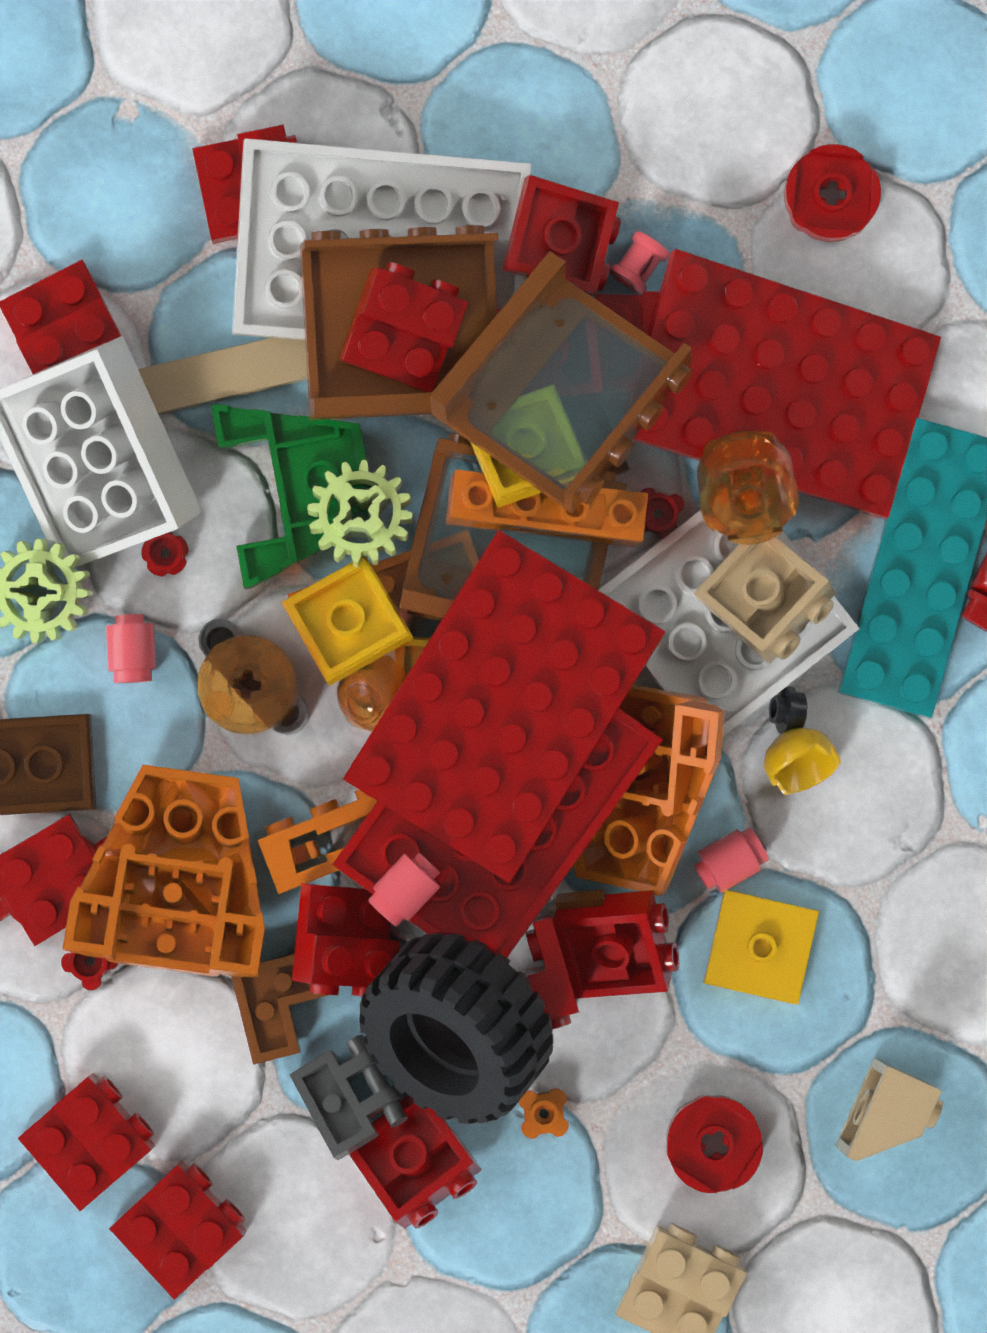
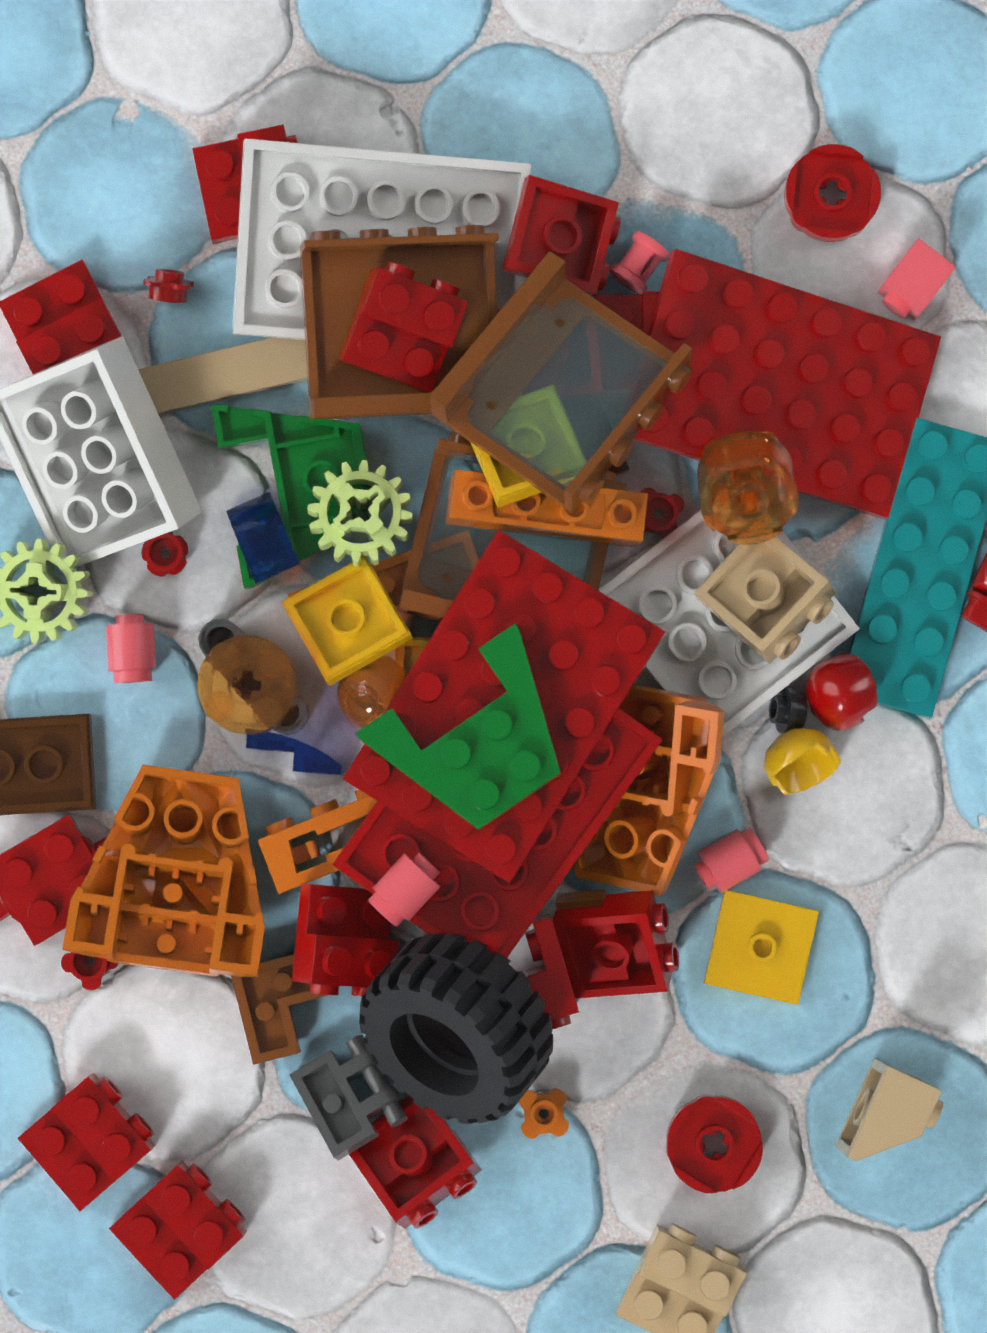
none -> red plate [143,269,194,303]
none -> clear blue slope [226,492,300,583]
none -> clear blue slope [246,729,344,776]
none -> green wing [355,624,561,830]
none -> red hair [805,653,878,731]
none -> coral brick [877,238,956,320]

